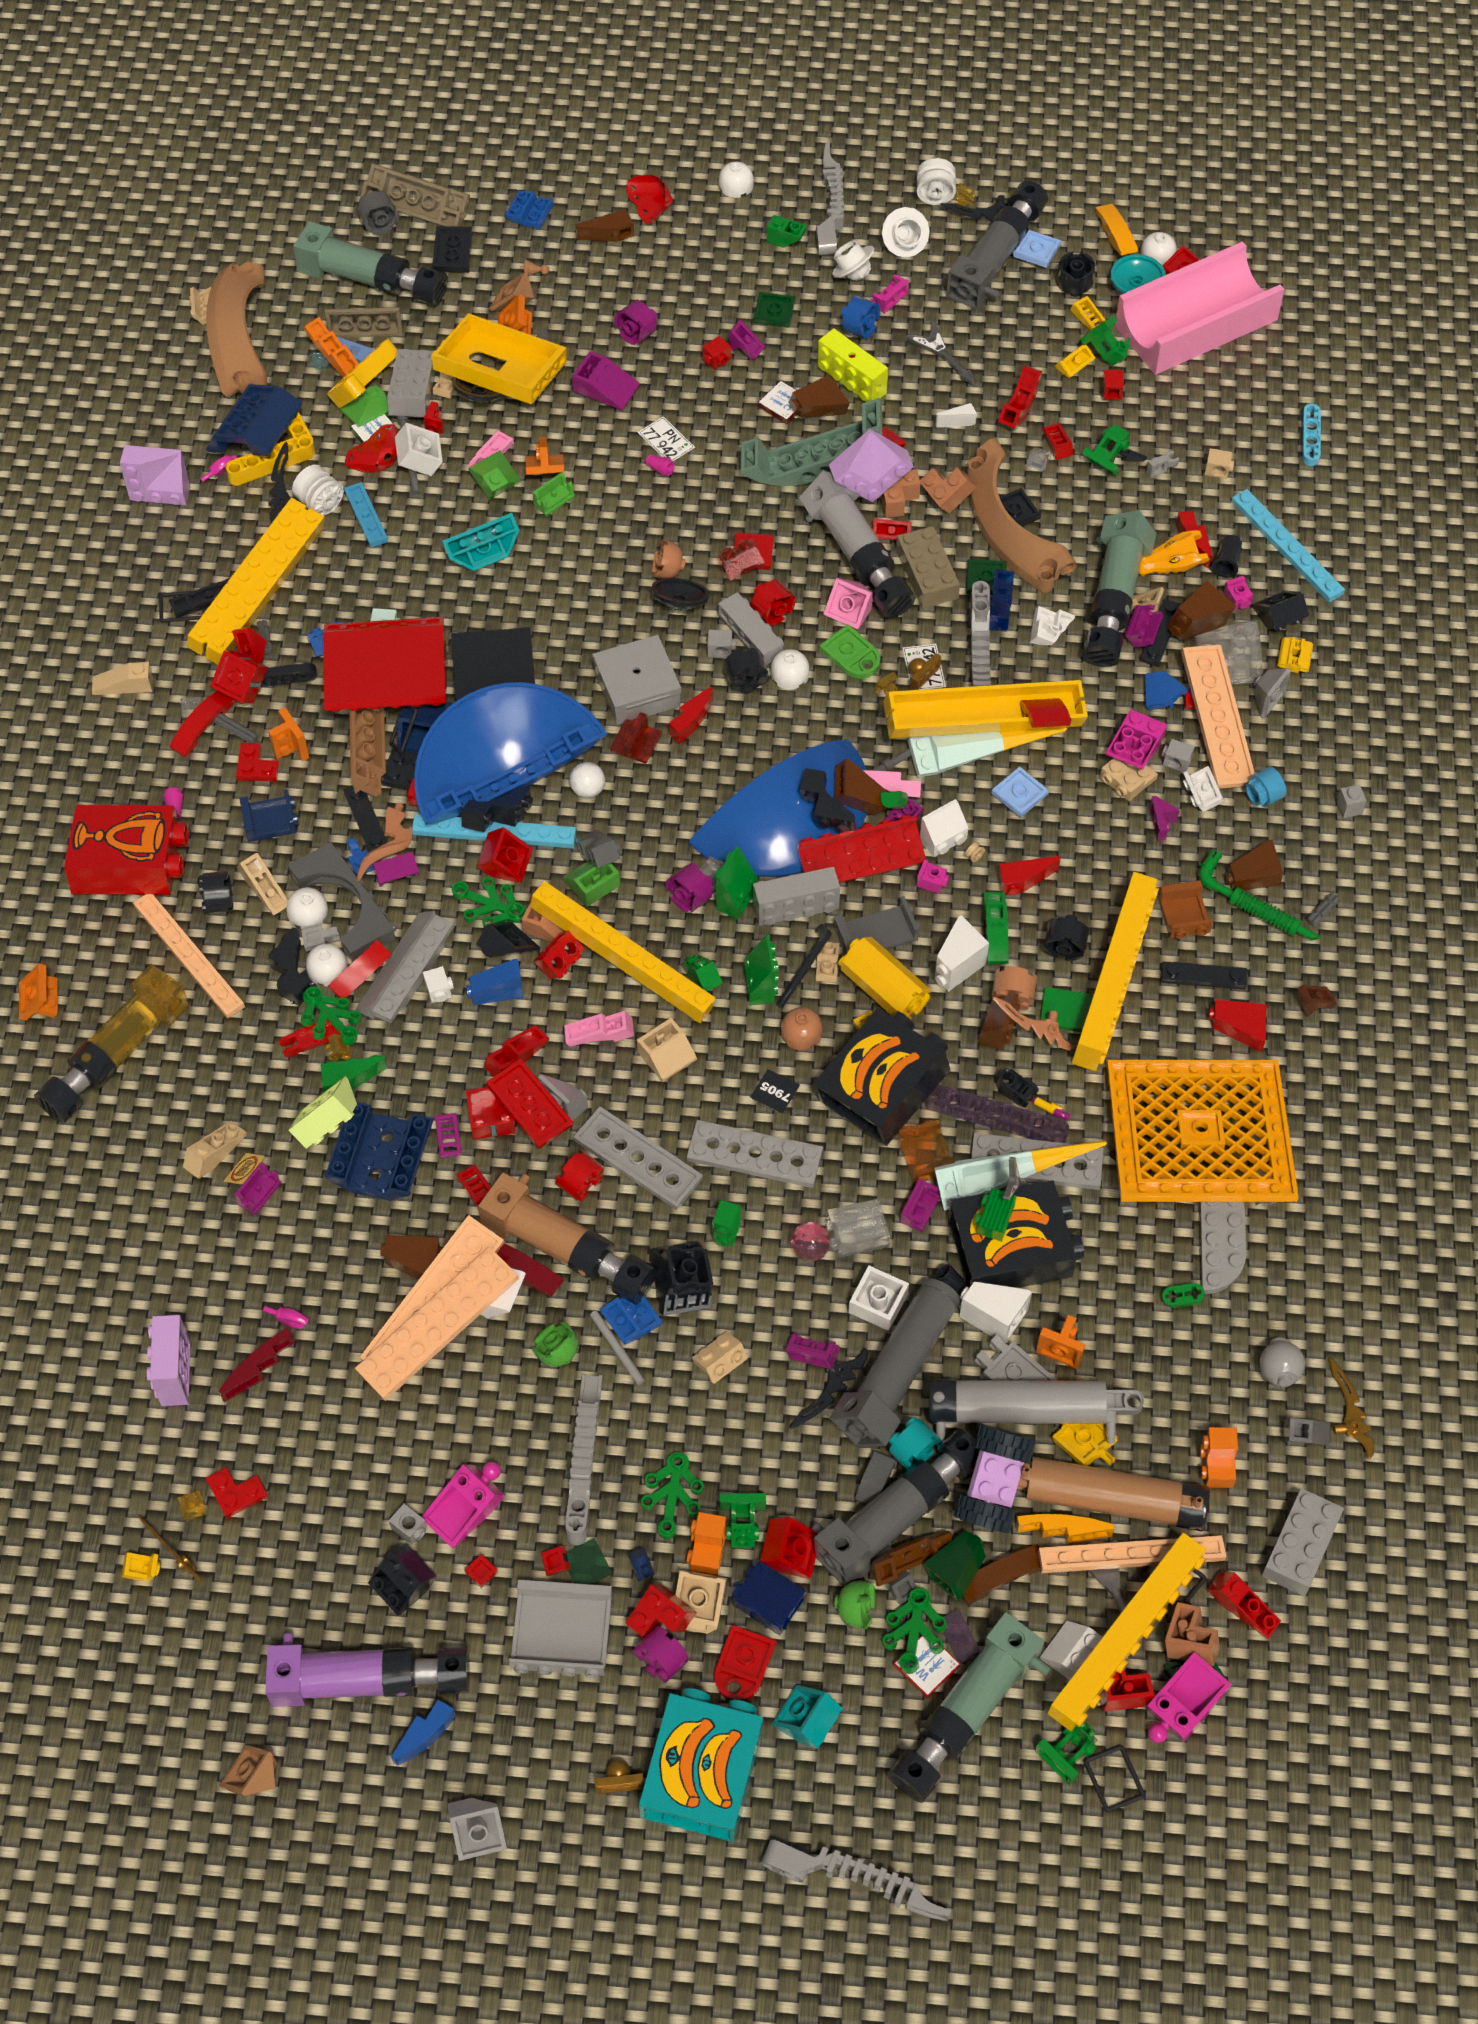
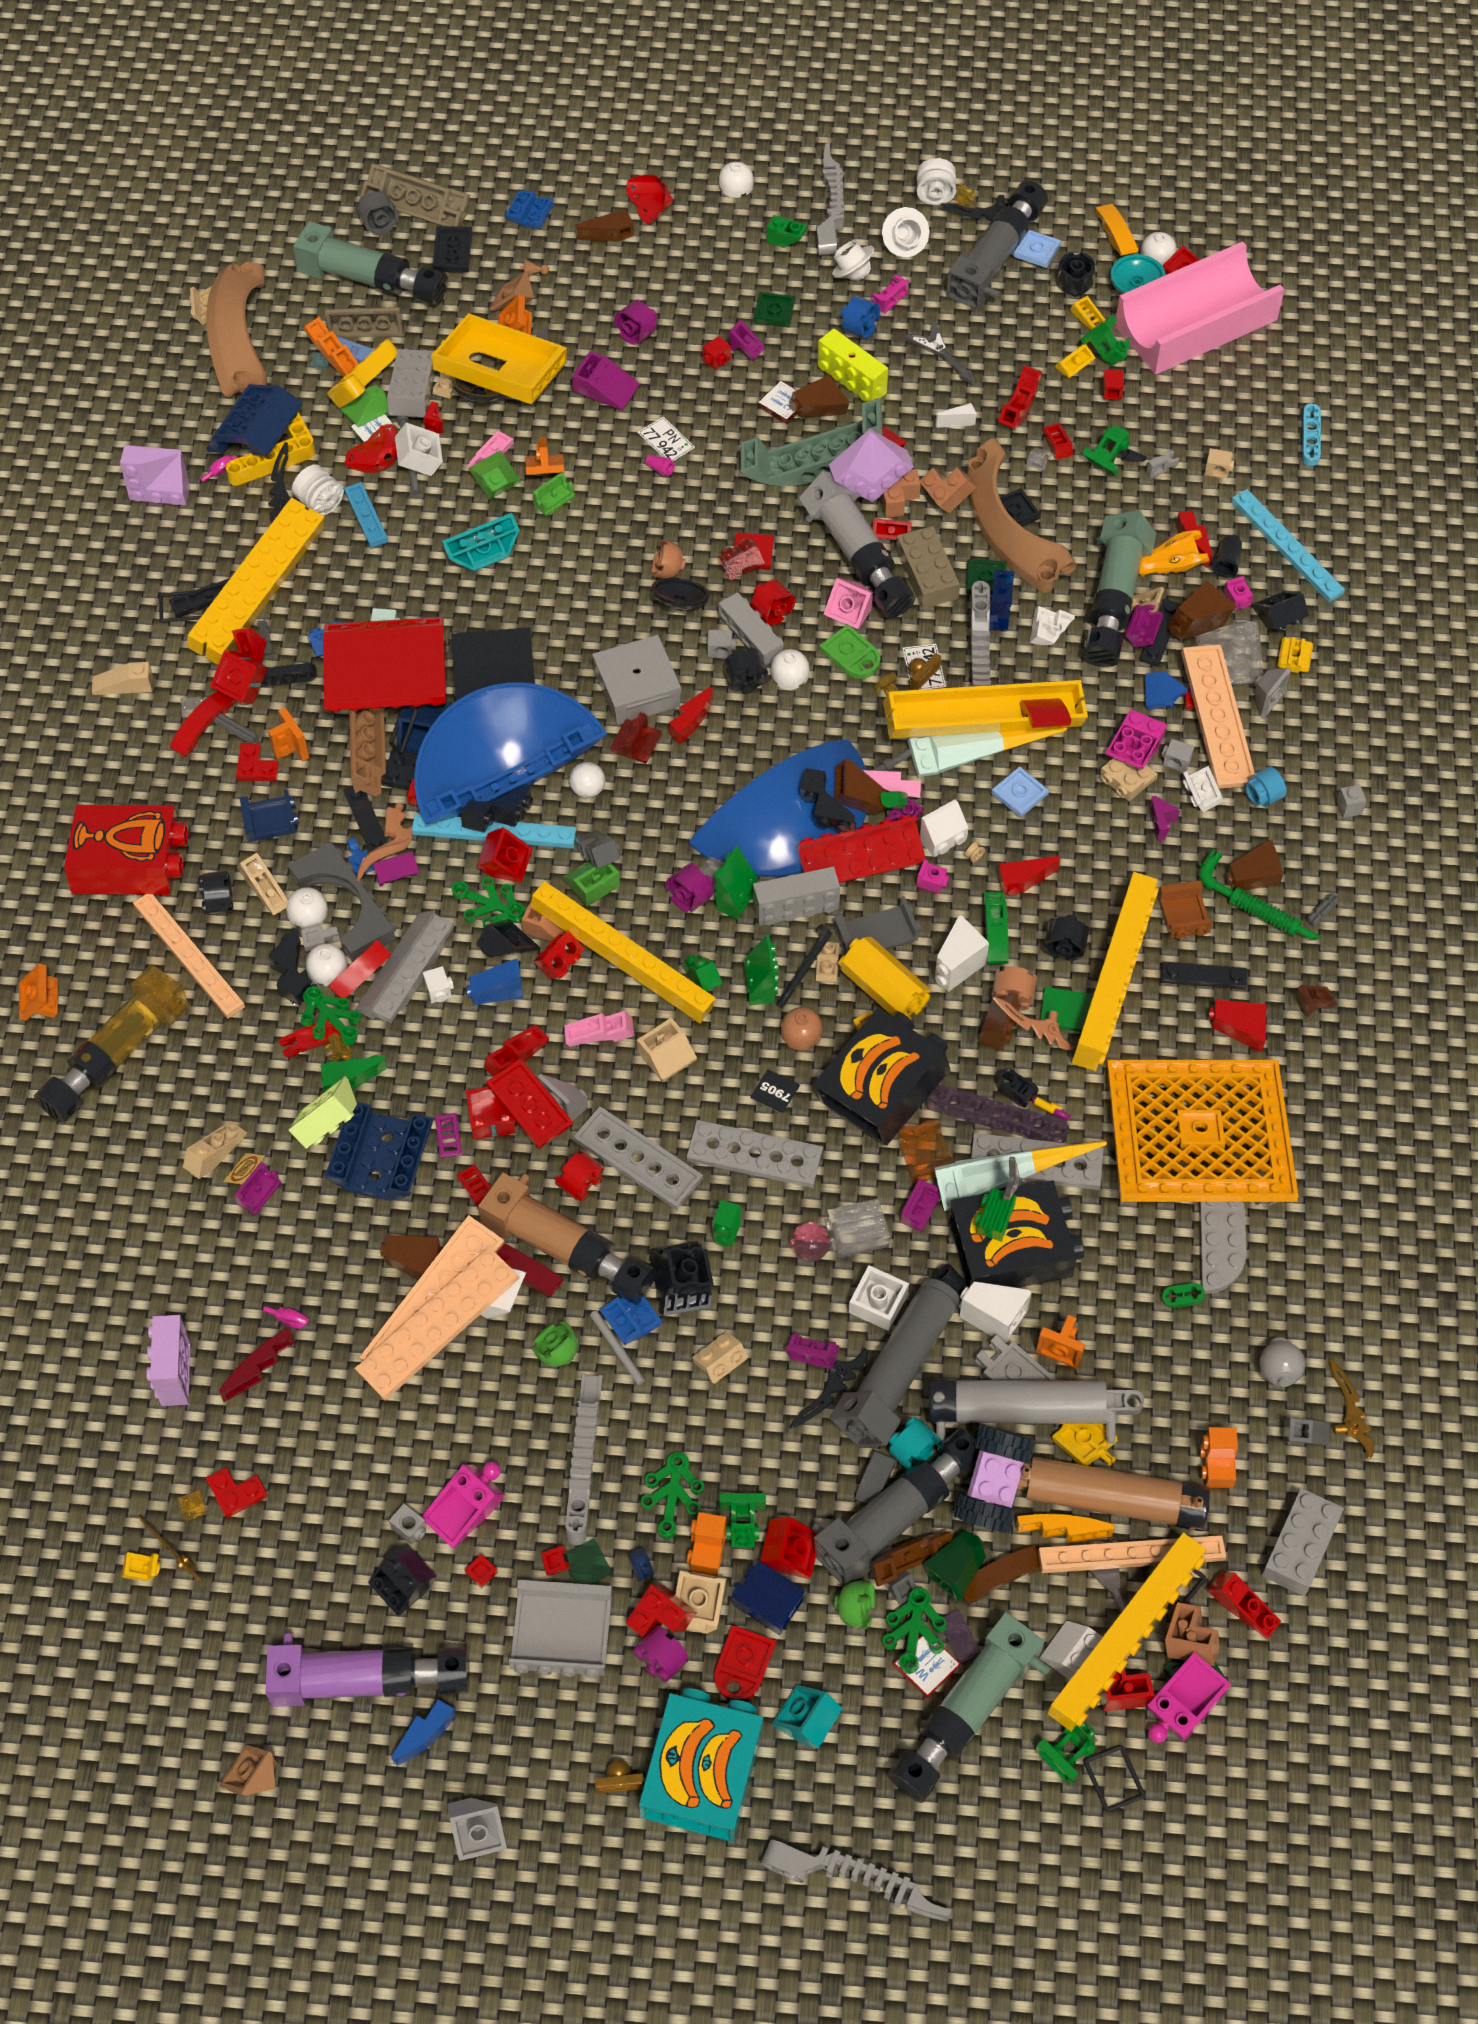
dark pink cone [163,788,183,819] -> none

